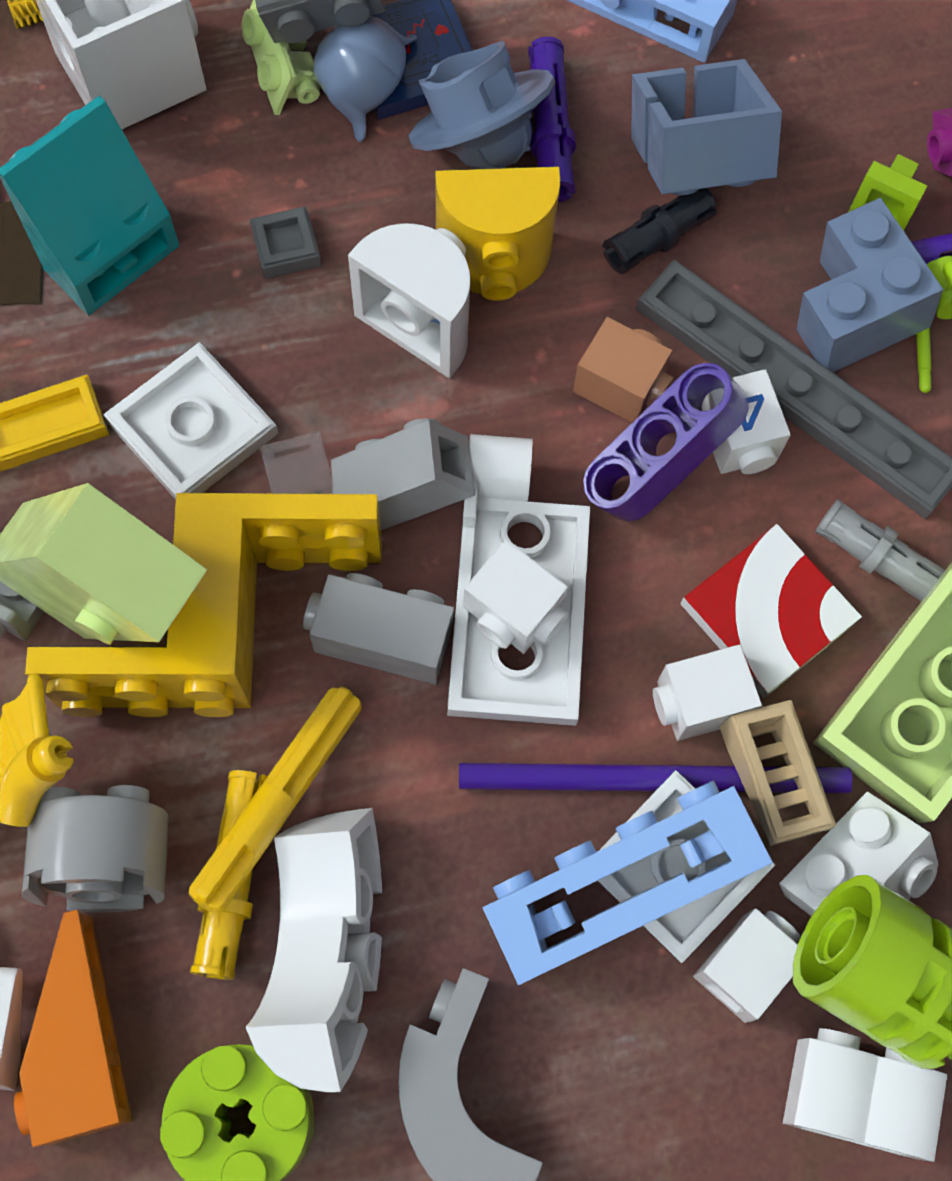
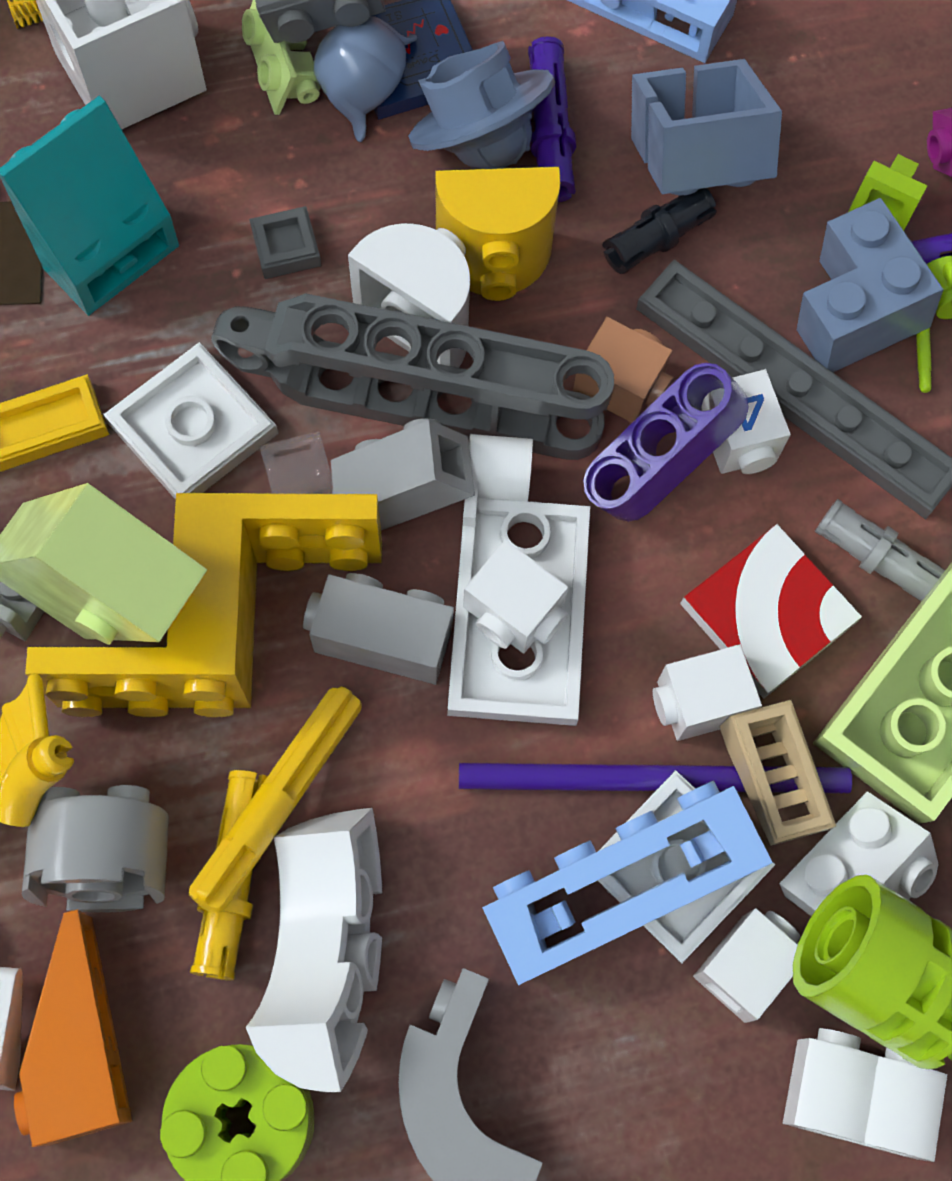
none -> dark grey piece [211,293,614,460]

